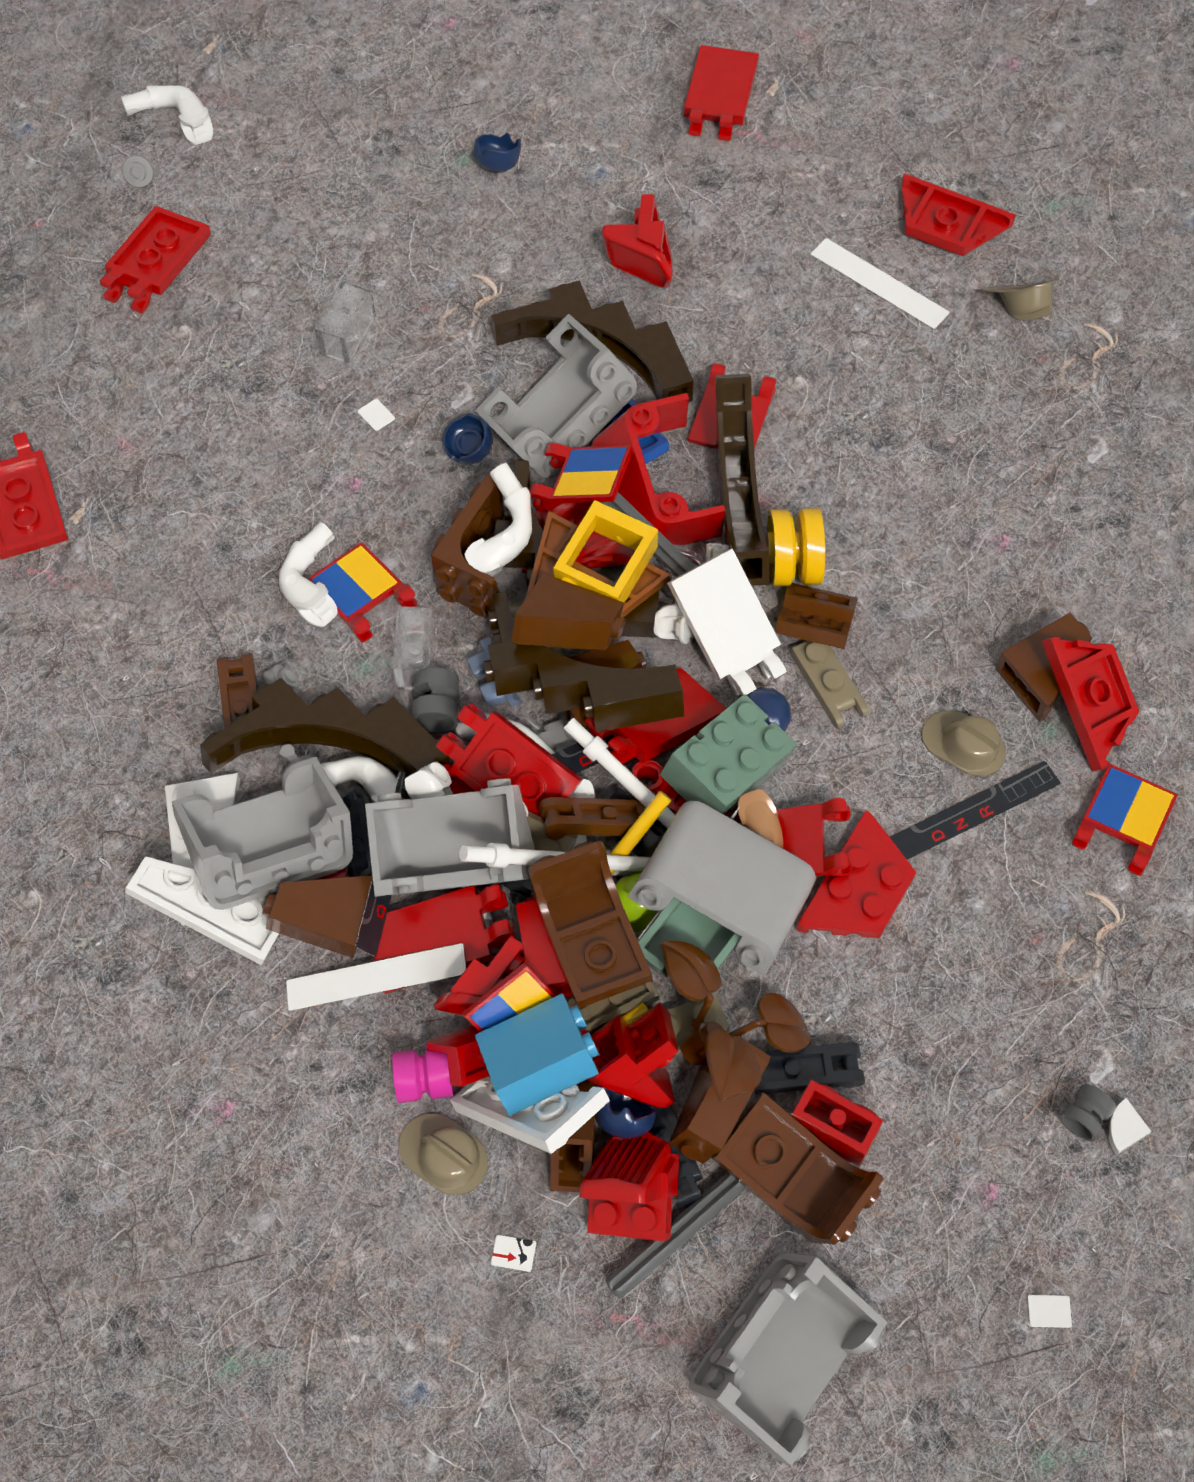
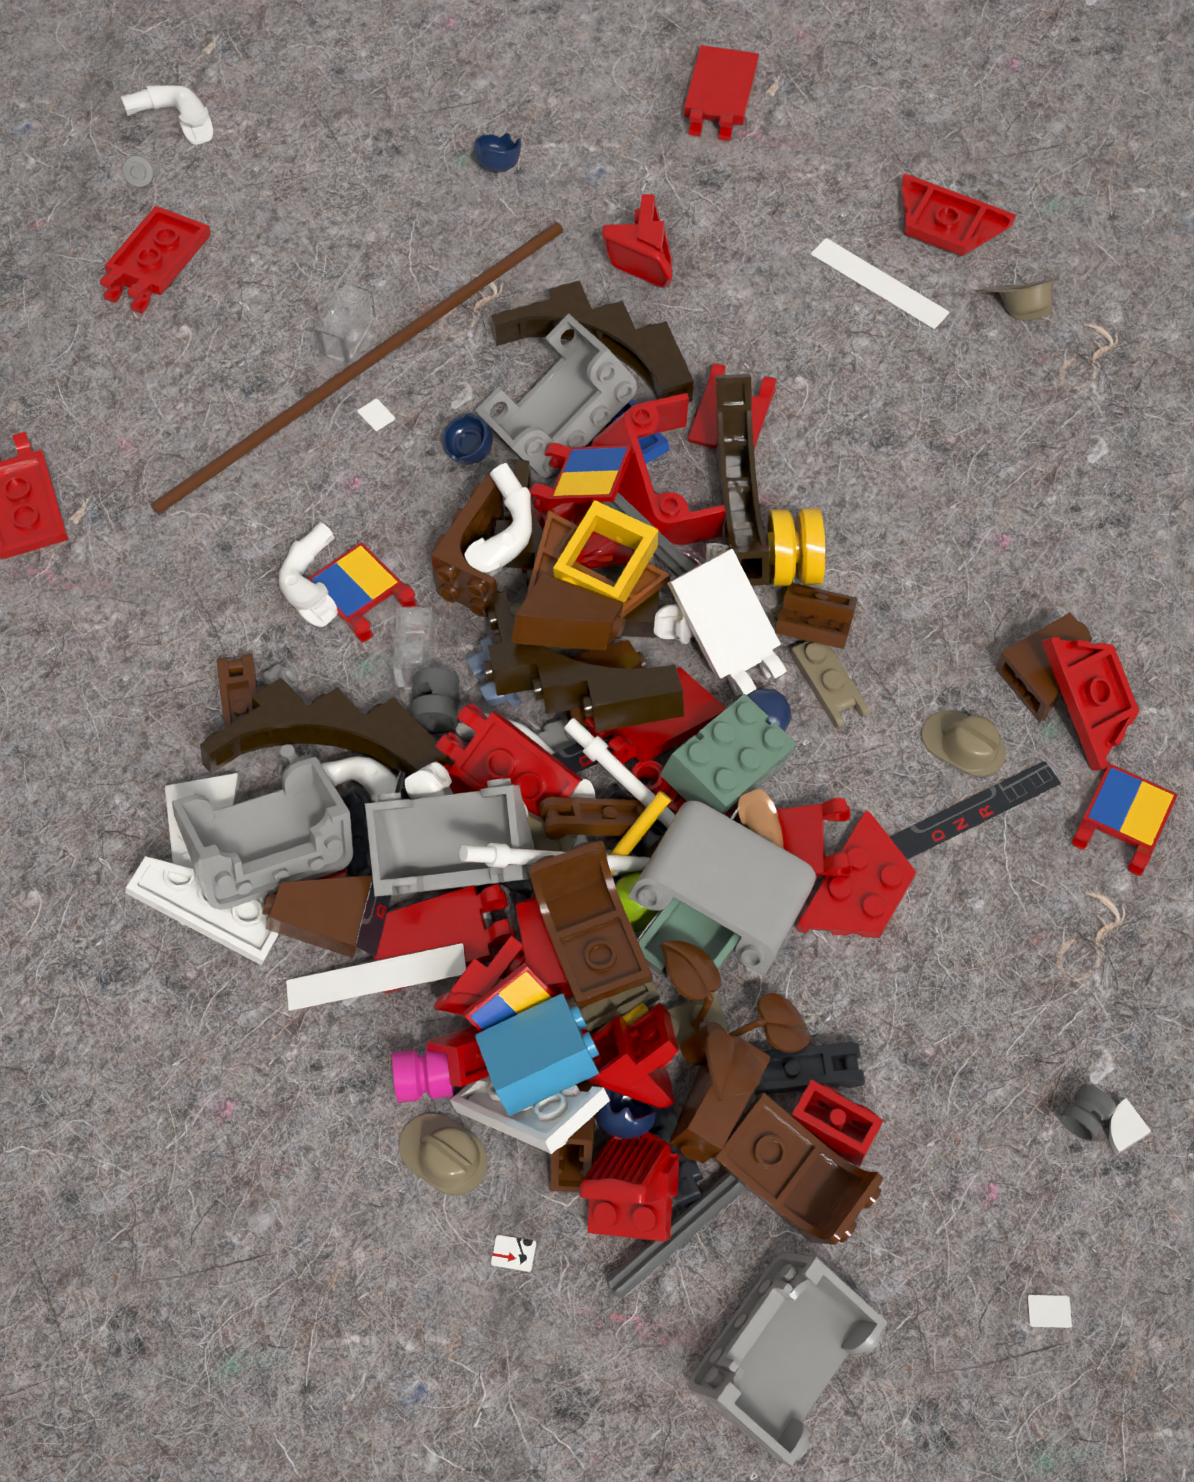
none -> reddish brown piece [150,222,563,515]

